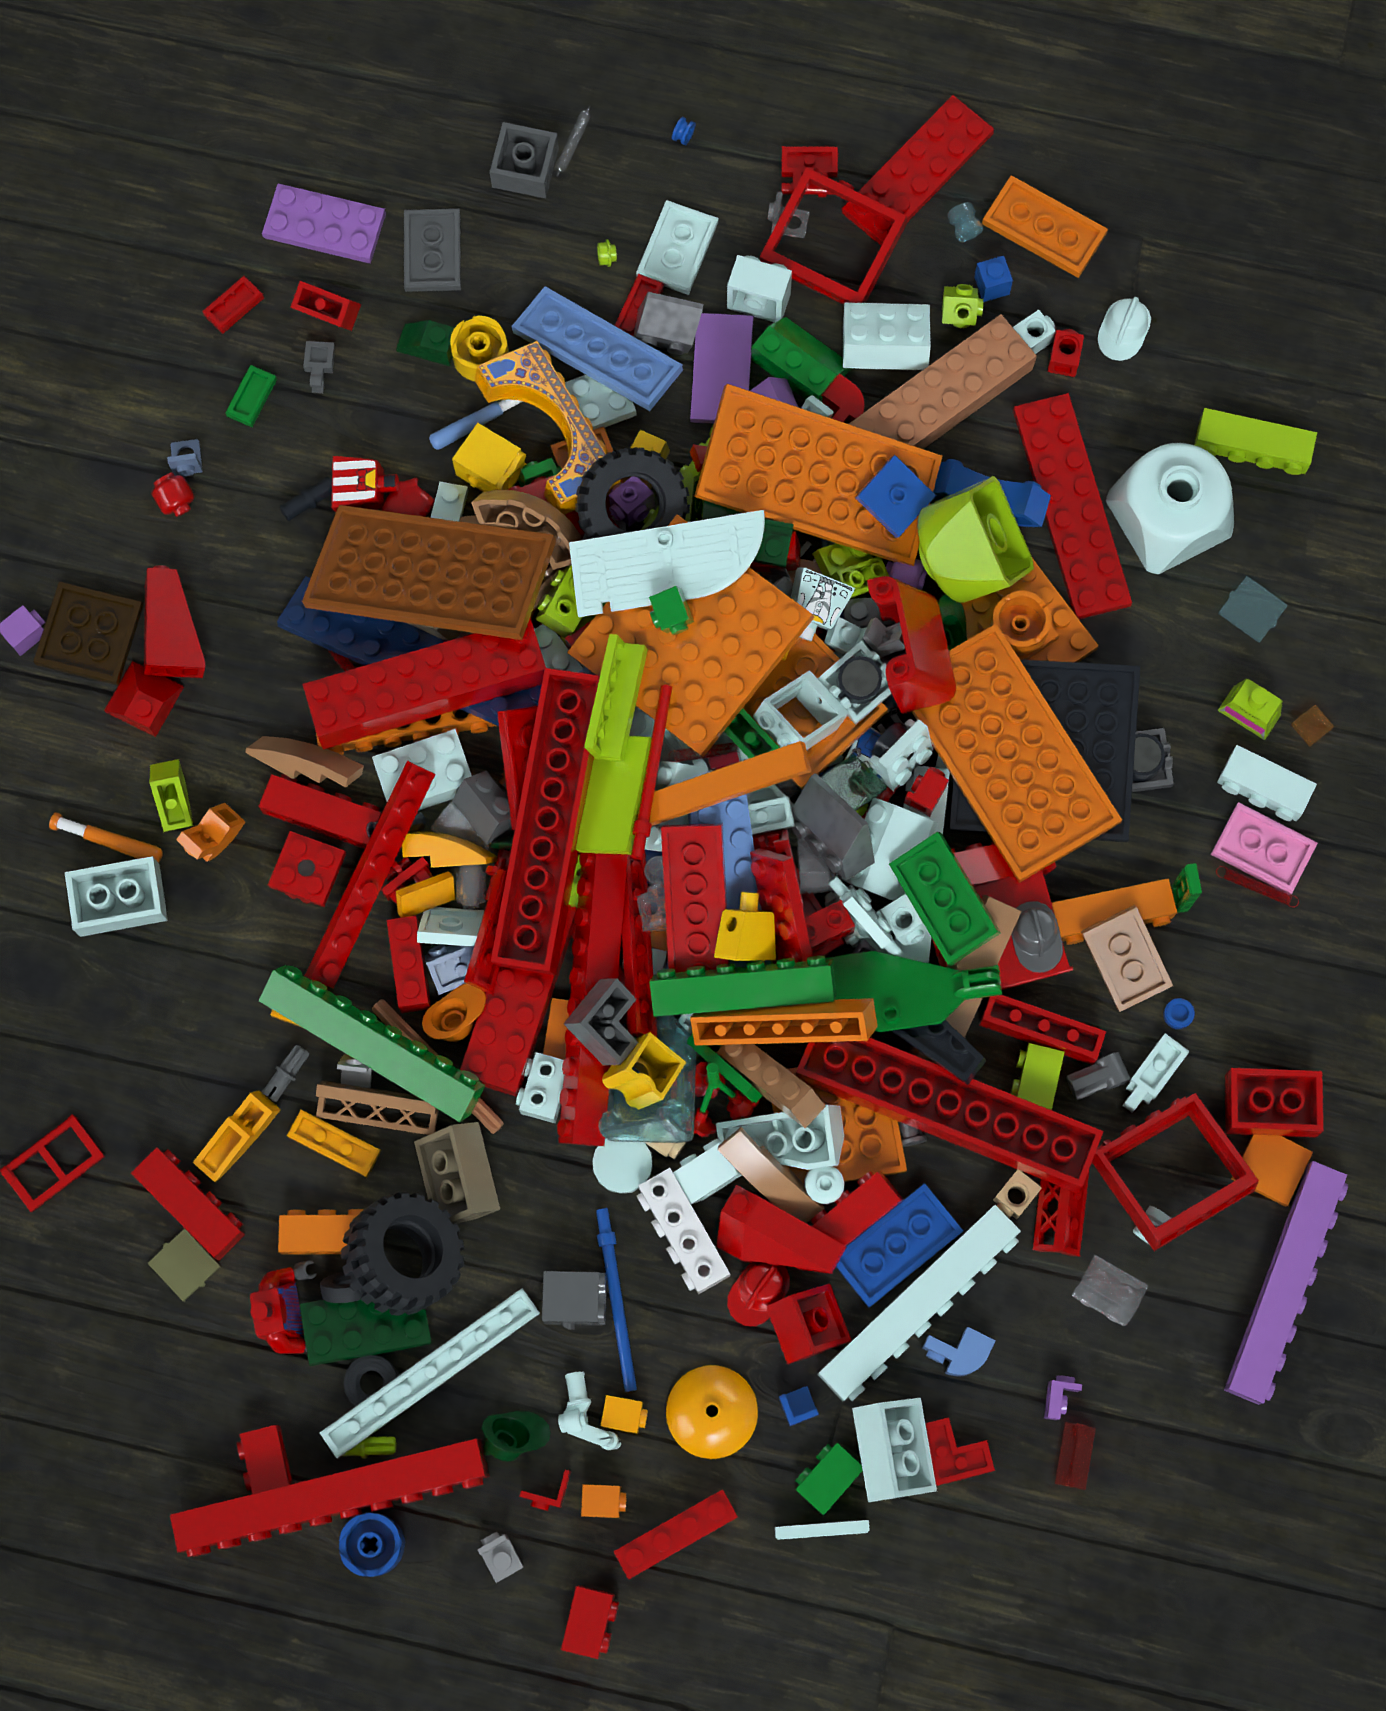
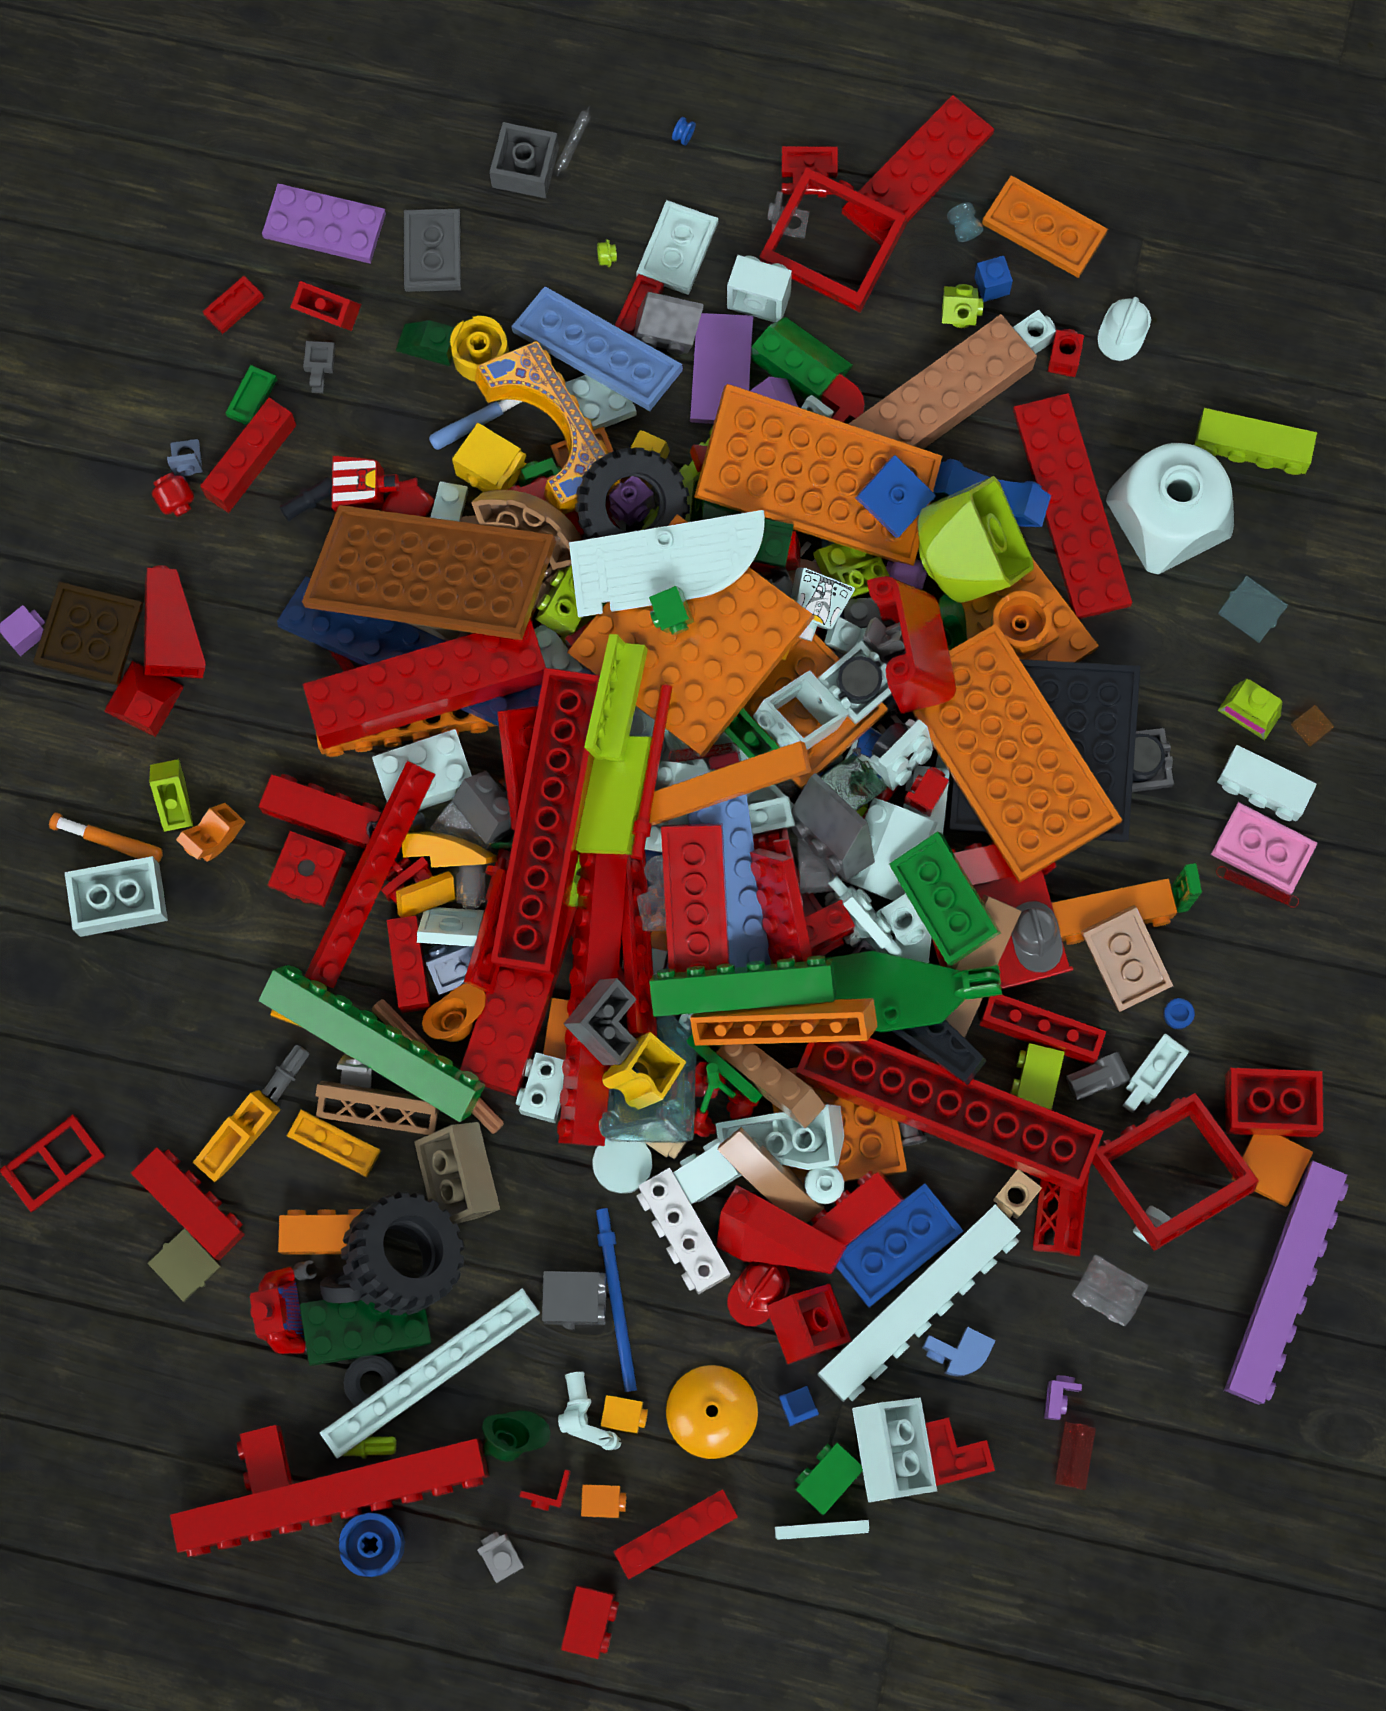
medium nougat slope [245,736,364,787] -> none
yellow torso [714,892,776,961] -> none
light aqua brick [843,302,931,370] -> none
none -> red brick [200,398,297,513]

